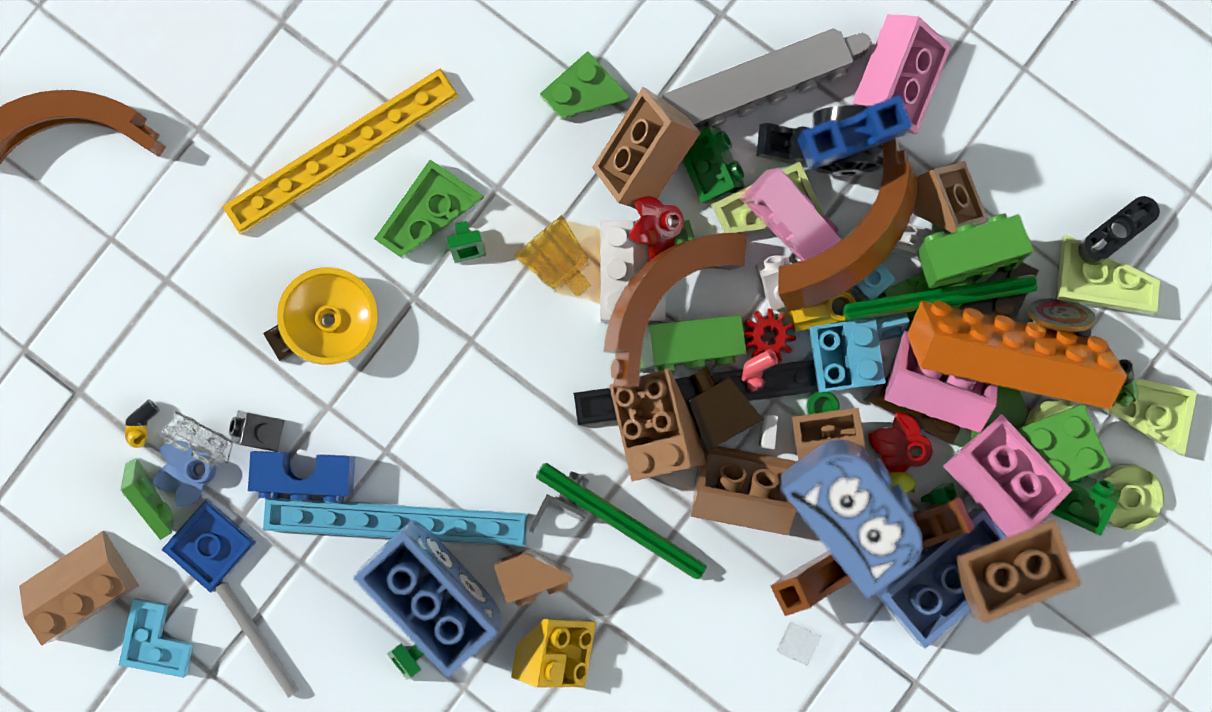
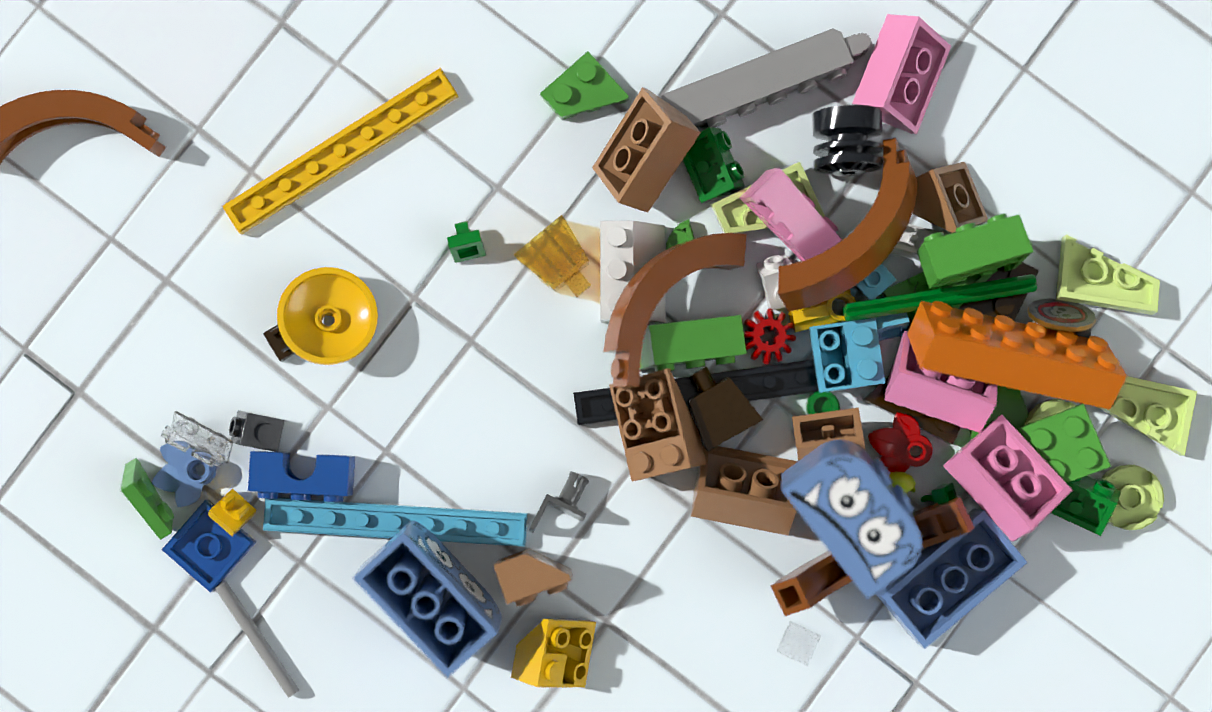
medium nougat slope [19,531,139,646] -> none
medium azure plate [119,598,194,678] -> none
arm [125,399,160,448] -> none
bright green wing [374,159,484,259] -> none
green tile [387,643,424,680] -> none
green axle [536,463,707,579] -> none
red plate [628,196,684,260] -> none
coral arm [742,349,778,392] -> none
black bracket [756,122,809,163] -> none
white tile [758,415,778,449] -> none
blue arch [797,95,913,171] -> none
medium nougat slope [957,519,1081,623] -> none
black beam [1078,196,1160,265] -> none
bright green arm [1115,359,1139,407] -> none
none -> yellow tile [208,489,257,537]

